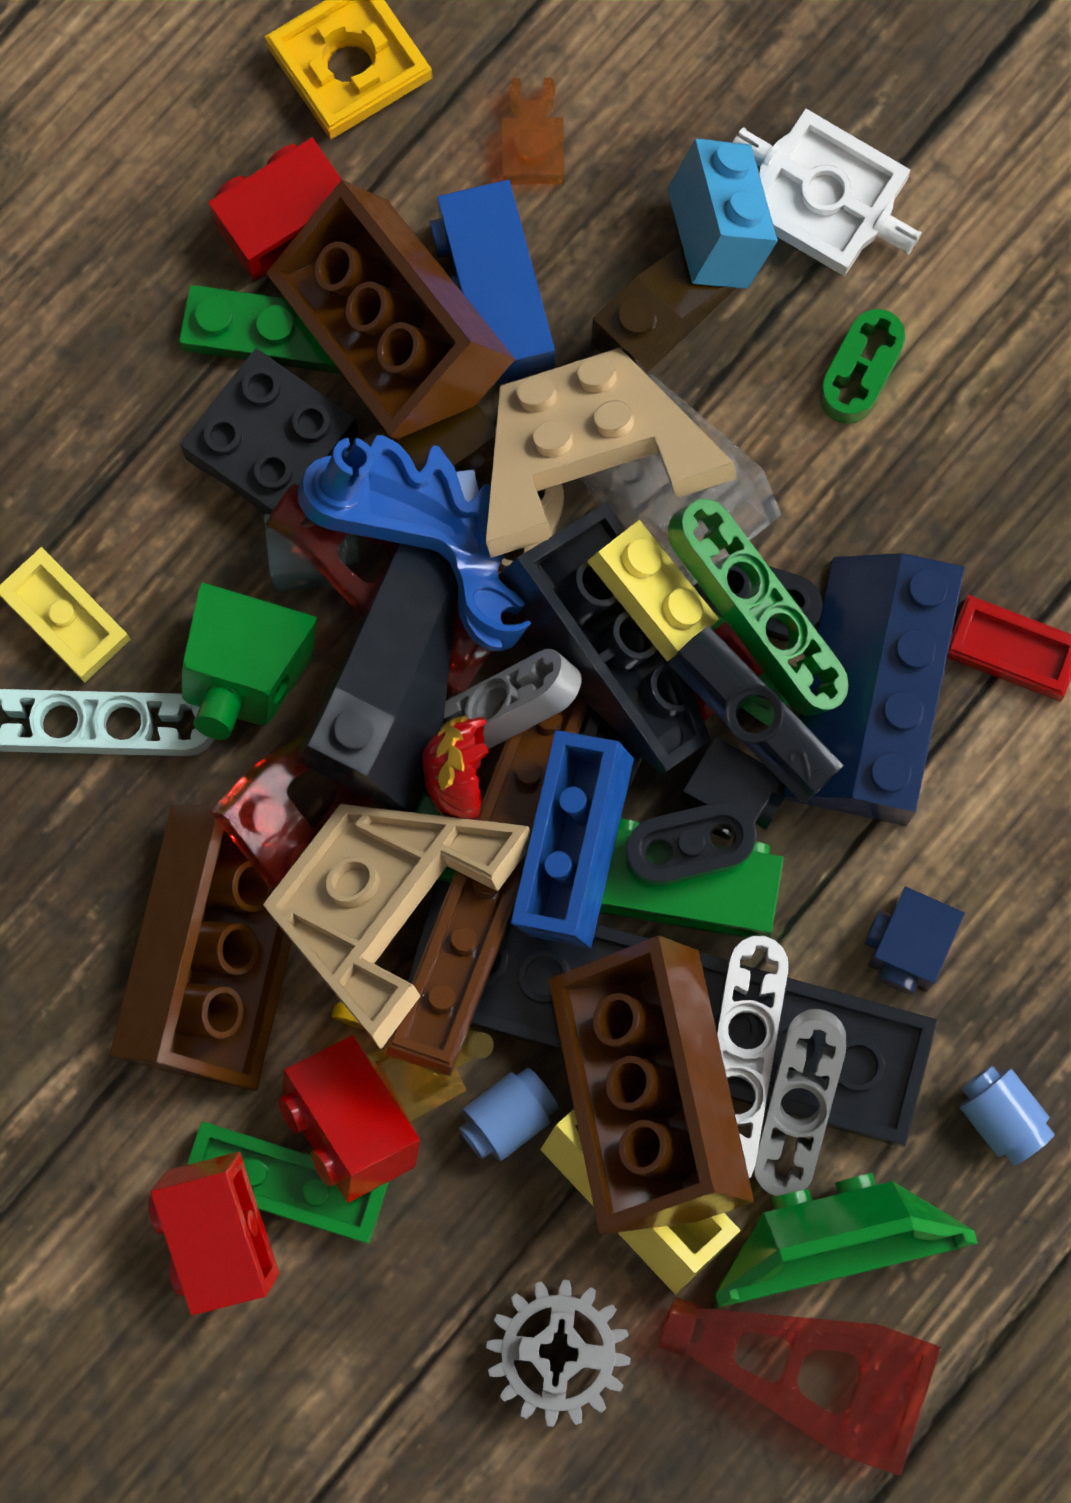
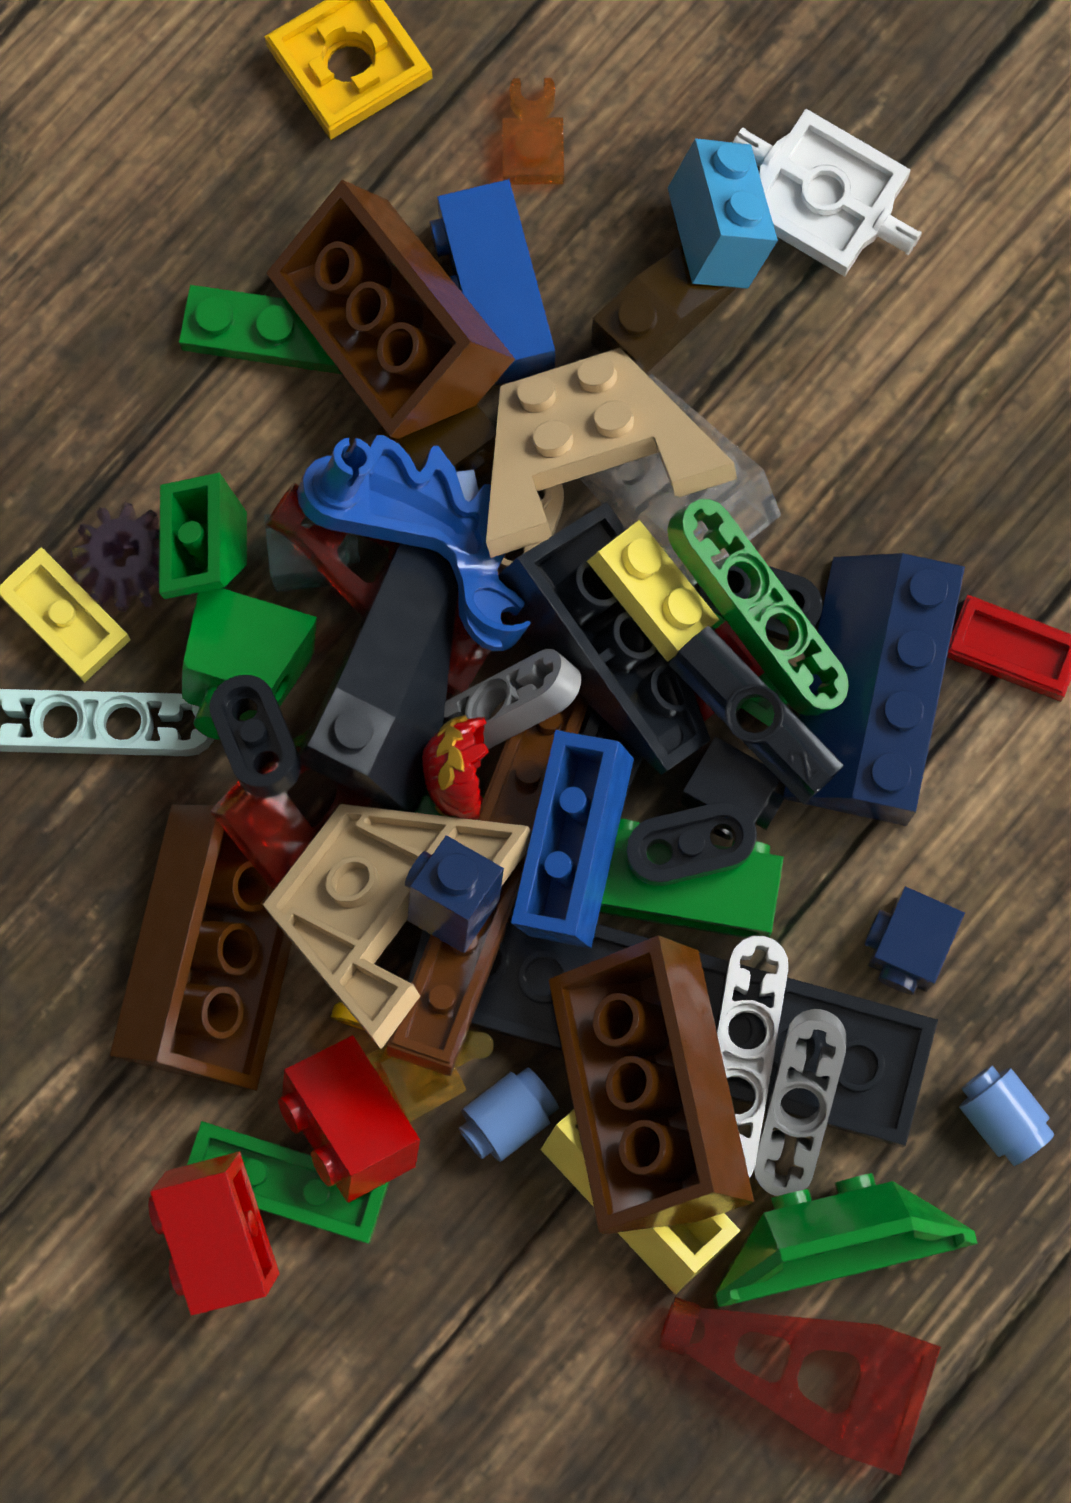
black brick [180,348,359,529] -> none
red brick [208,137,342,282] -> none
light grey gear [486,1280,631,1427] -> none
green beam [820,309,906,424] -> none
none -> gear [70,502,160,612]
none -> green slope [159,472,247,599]
none -> black plate [210,675,301,798]
none -> dark blue brick [405,835,504,953]

